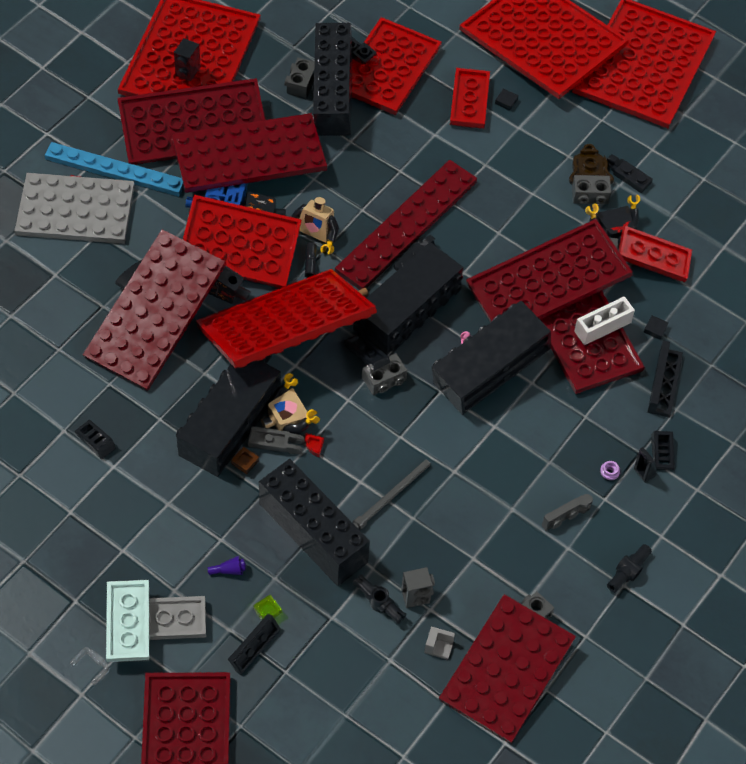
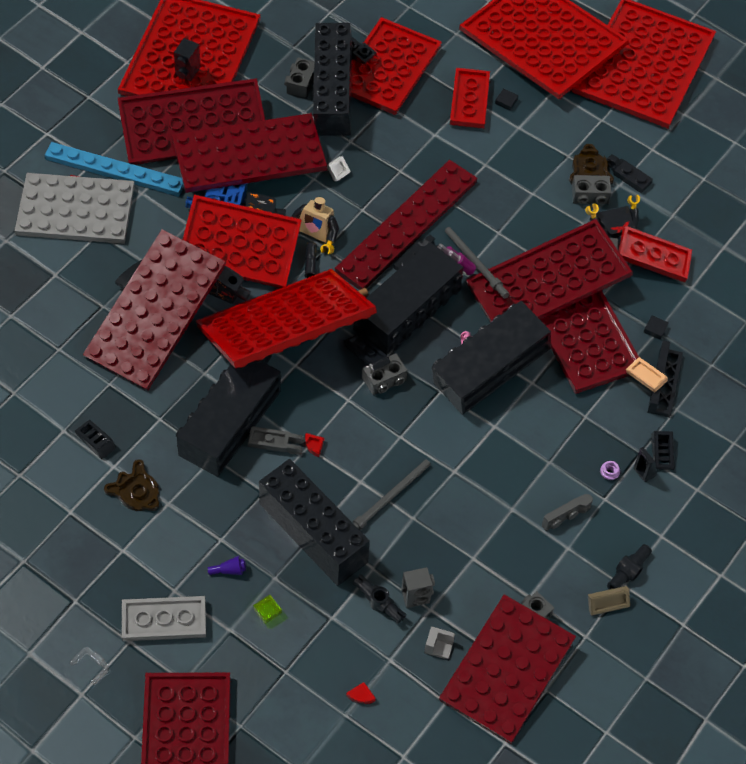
light aqua plate [106,580,149,662] -> none
black tile [228,614,281,674] -> none
reddish brown plate [231,447,259,474] -> none
torso [261,373,320,435] -> none
white brick [574,297,635,345] -> none
none -> dark brown tile [104,459,159,511]
none -> white plate [327,156,351,181]
none -> red tile [346,682,376,704]
none -> magenta piece [438,244,476,275]
none -> dark grey bar [445,227,510,299]
none -> dark tan tile [588,586,630,615]
none -> light nougat tile [626,357,668,393]

